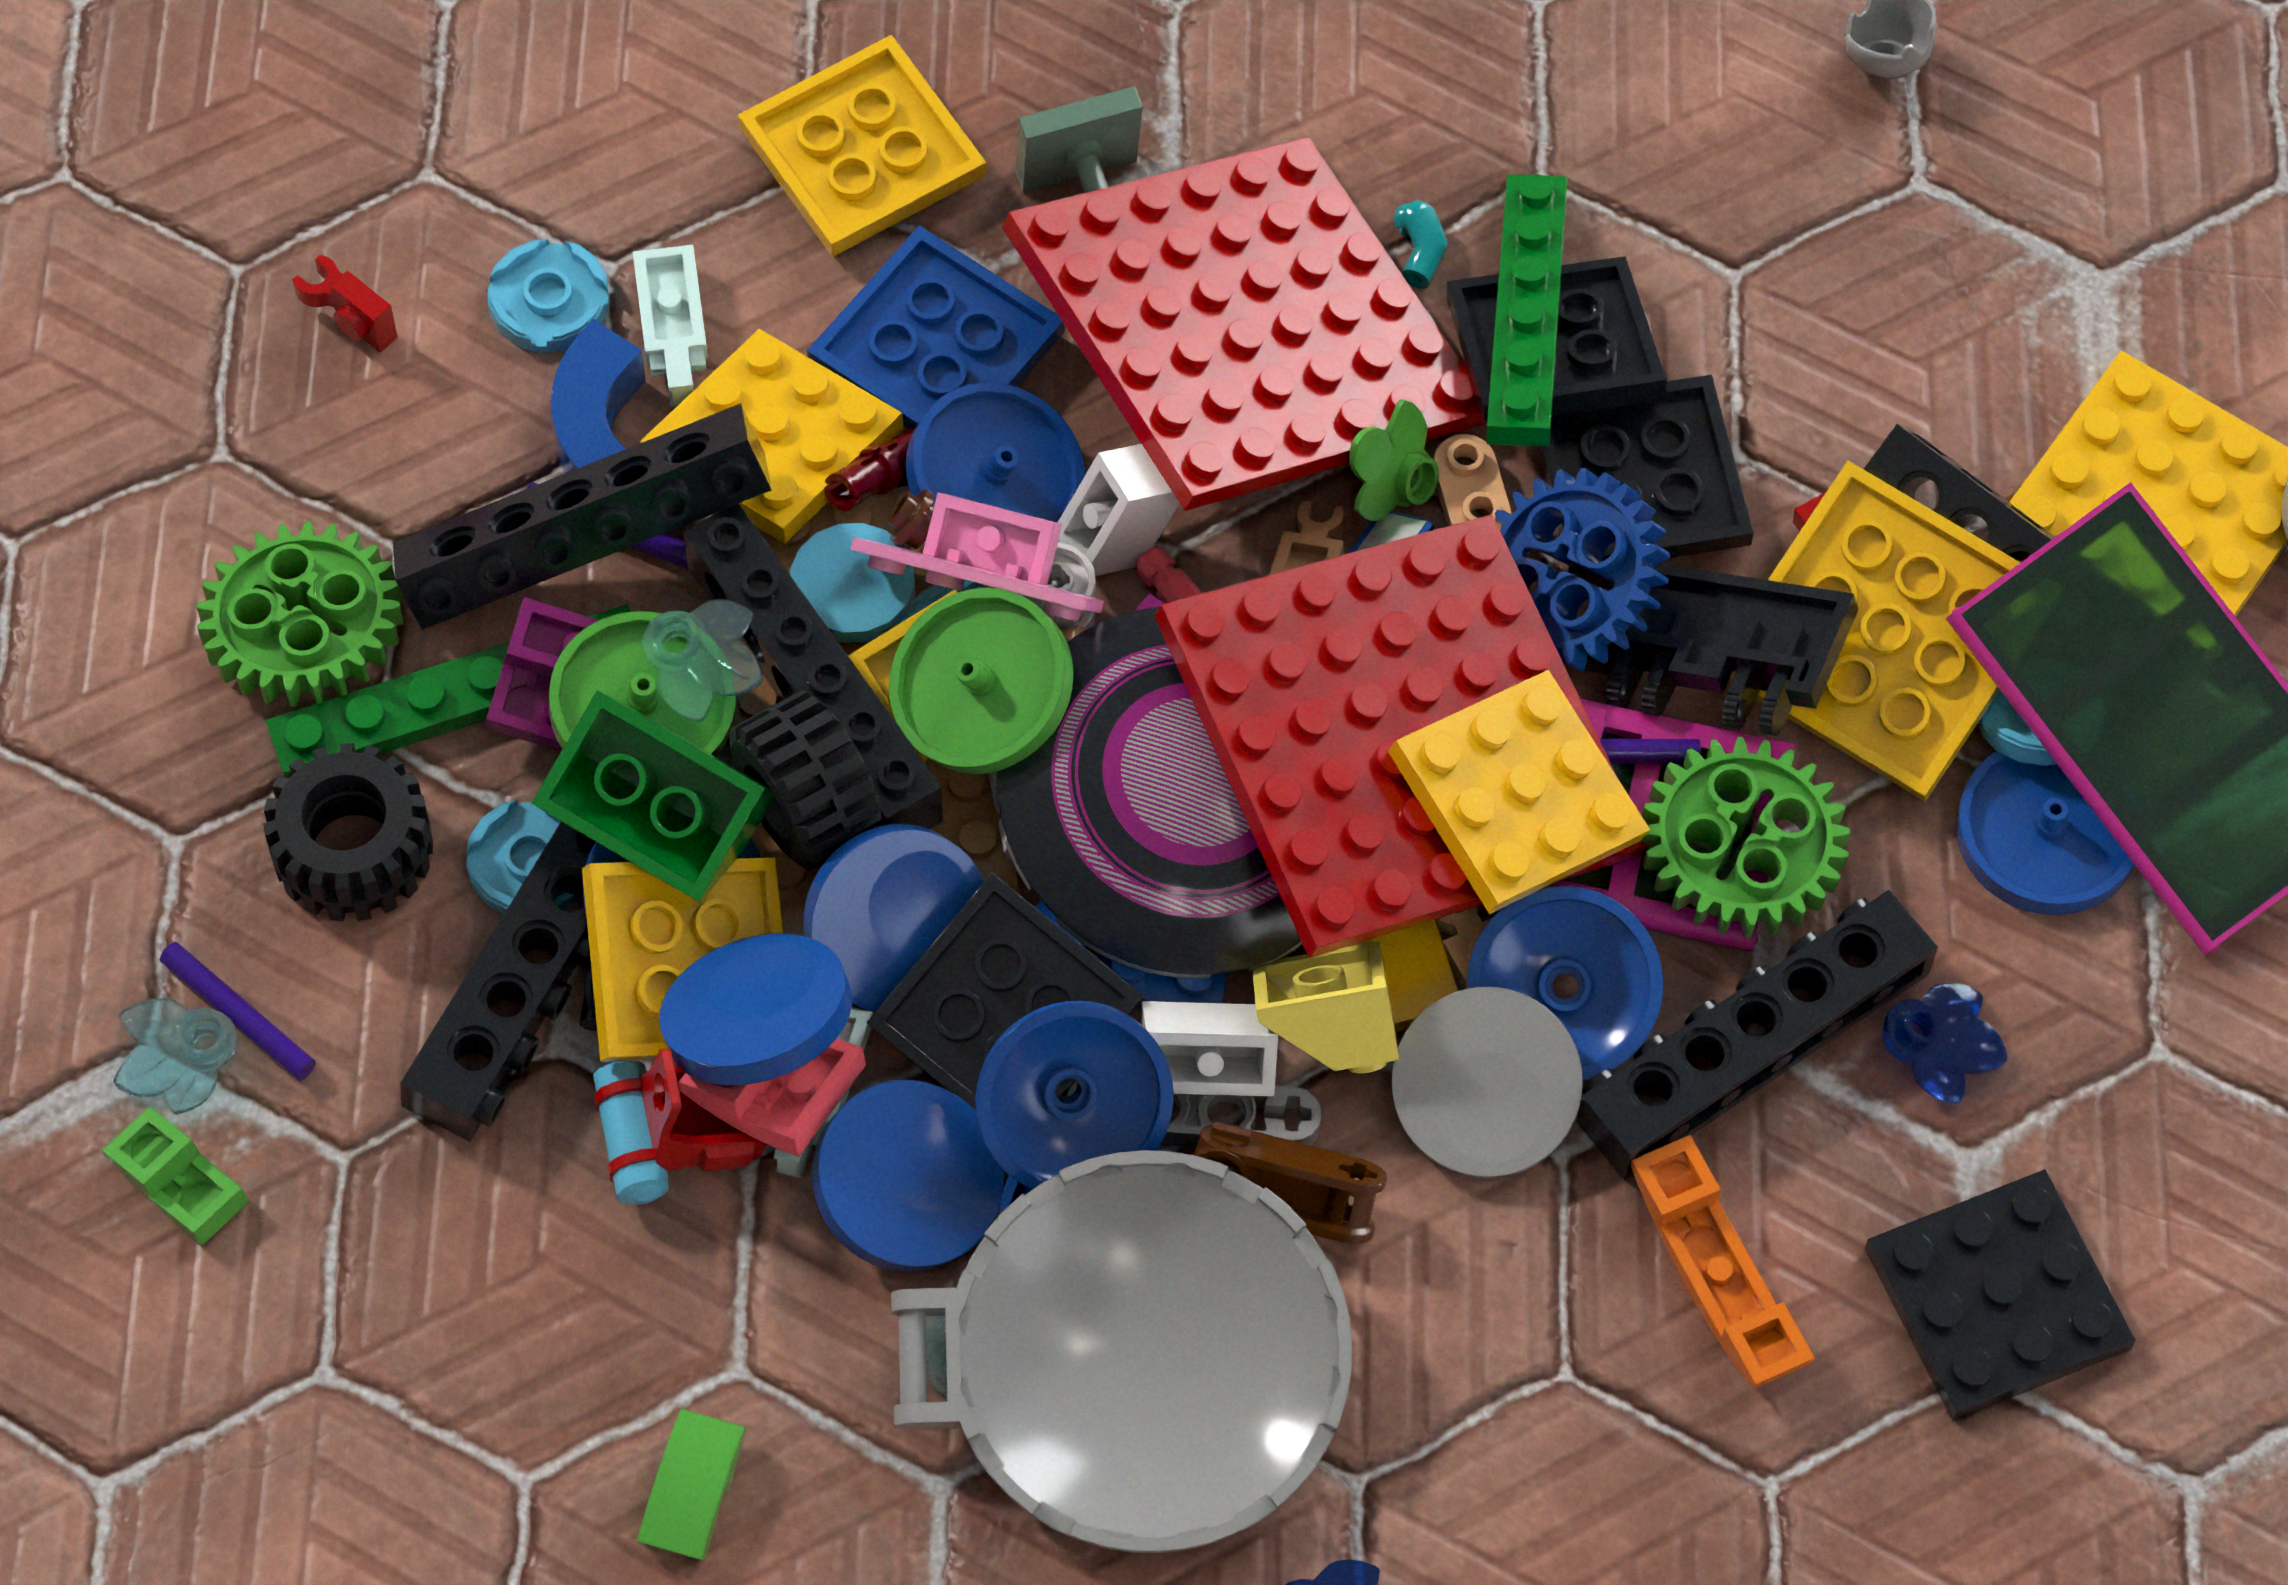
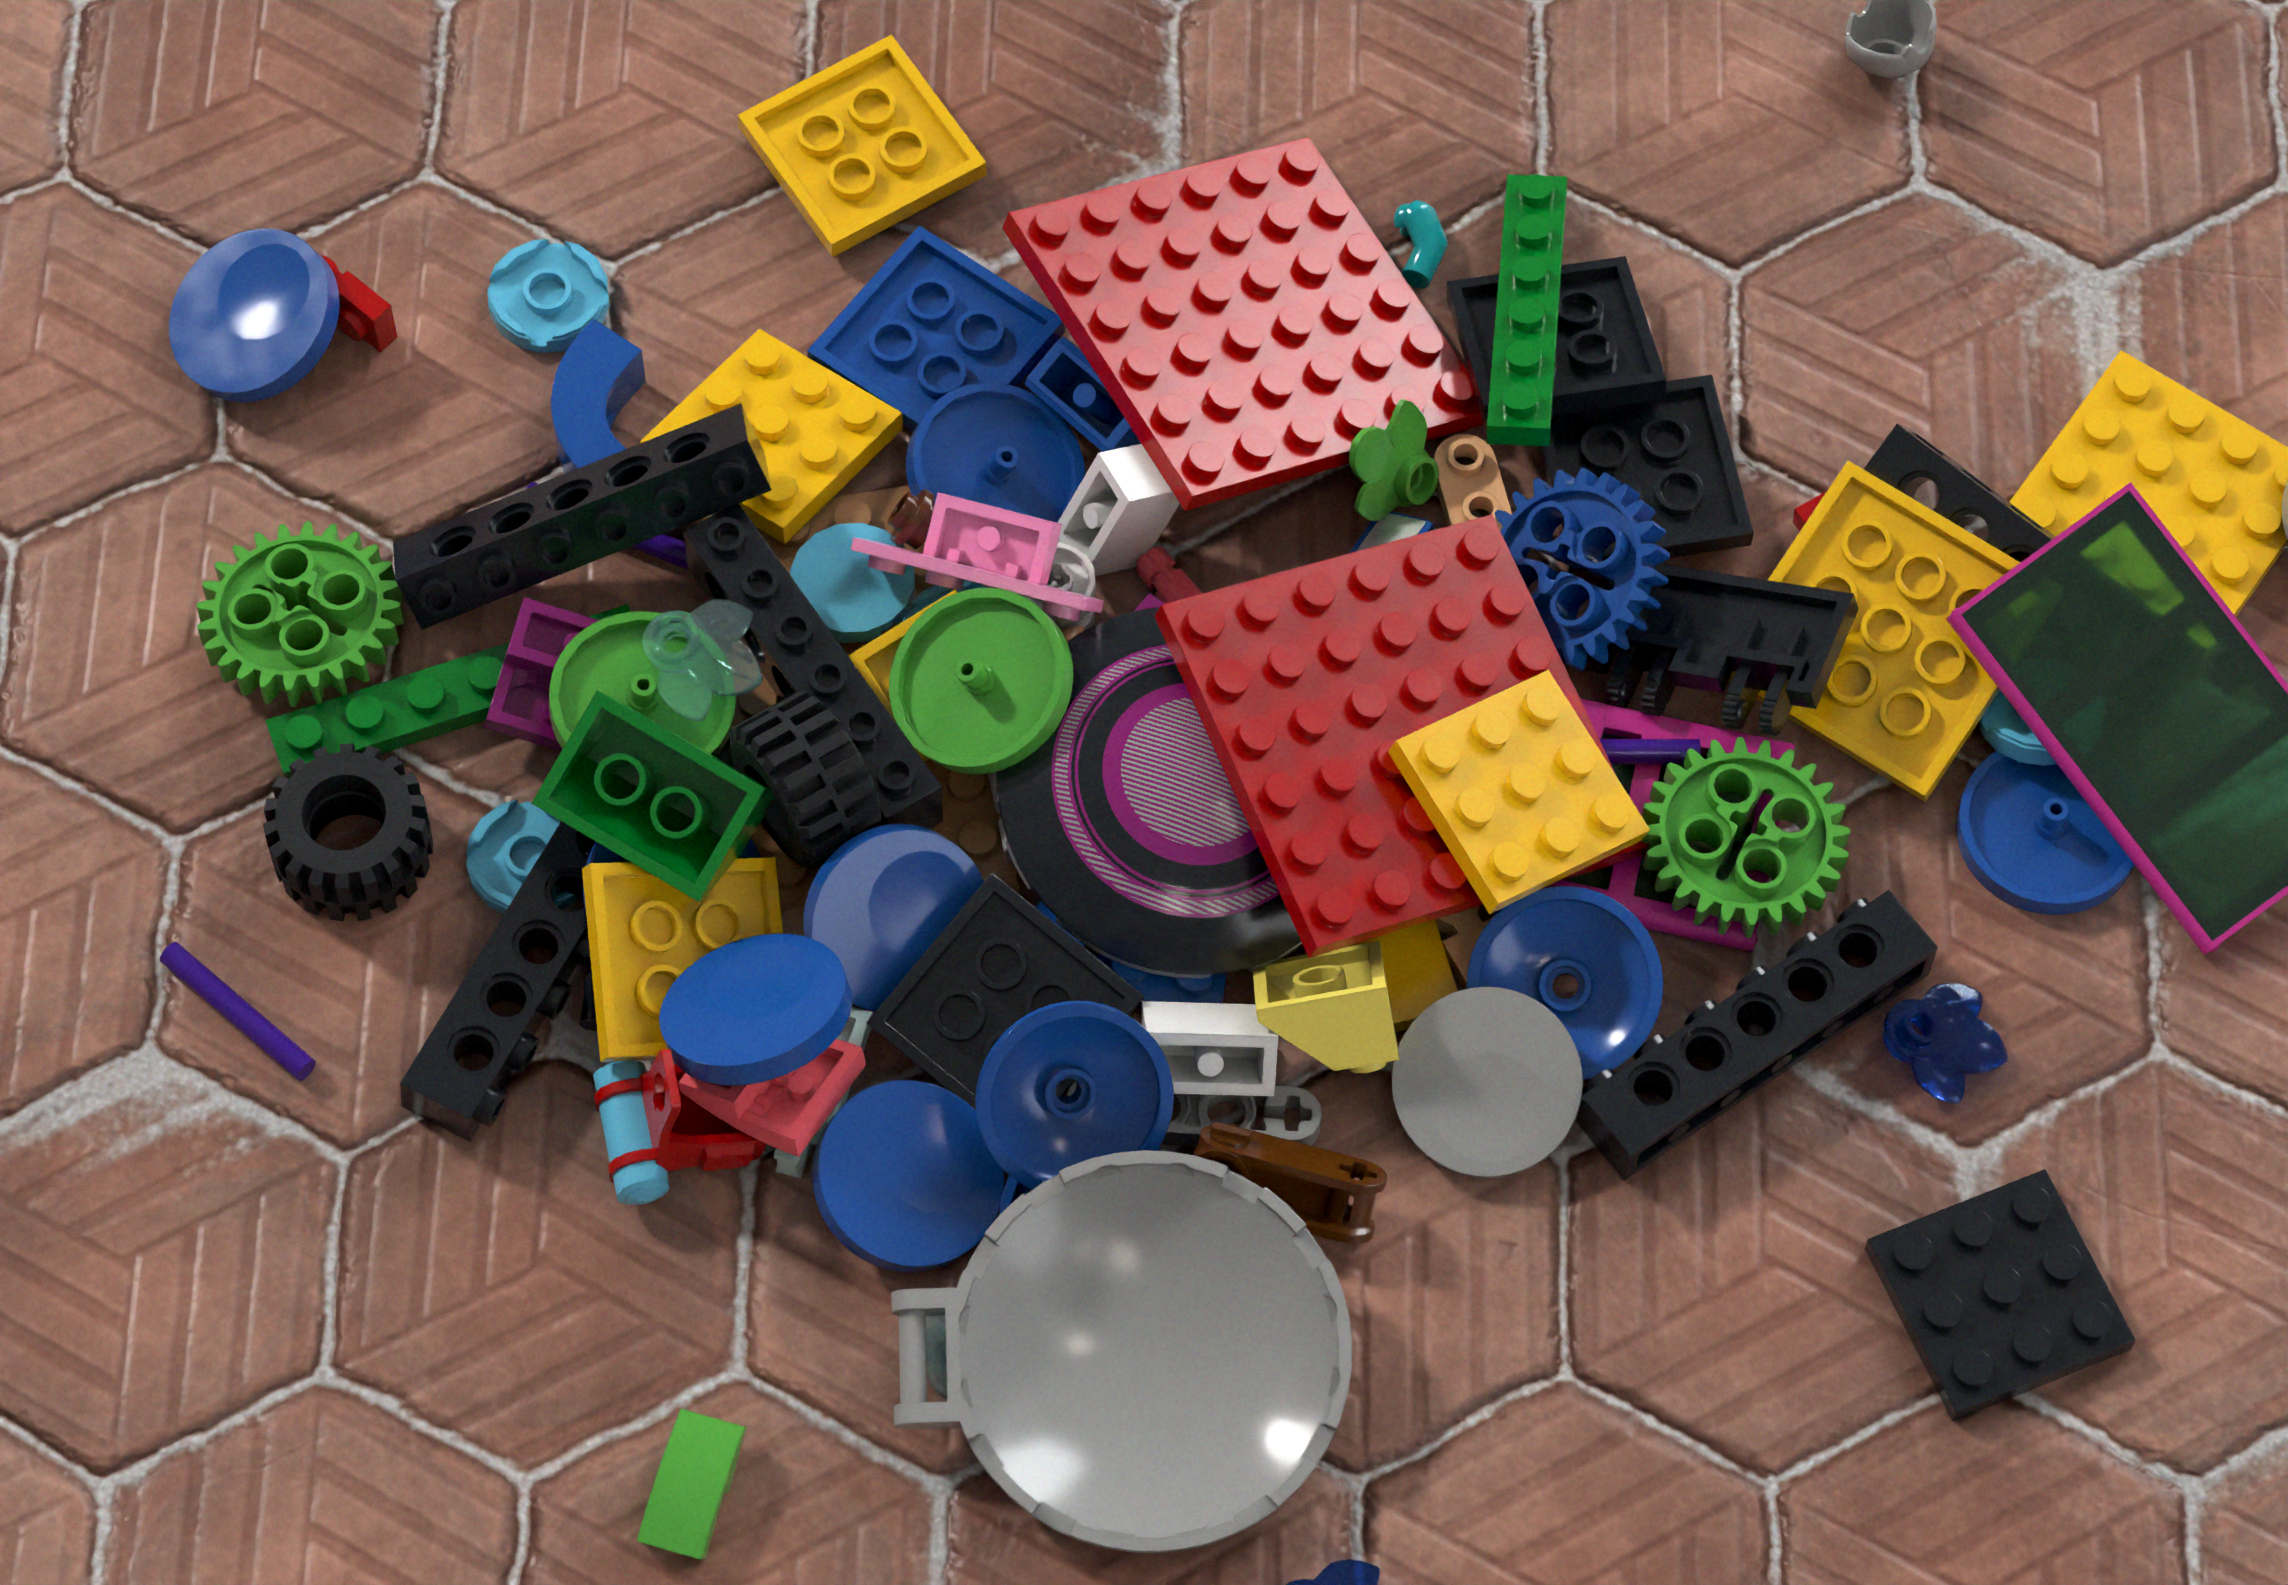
bright green slope [102,1106,250,1246] -> none
clear light blue plate [113,998,238,1115] -> none
light aqua hinge [633,245,708,408] -> none
dark red pin [824,428,915,512] -> none
sand green tile [1015,86,1143,193] -> none
medium nougat plate [1269,501,1345,575] -> none
orange slope [1631,1135,1815,1389] -> none
none -> blue piece [169,228,340,402]
none -> blue brick [1025,336,1141,452]

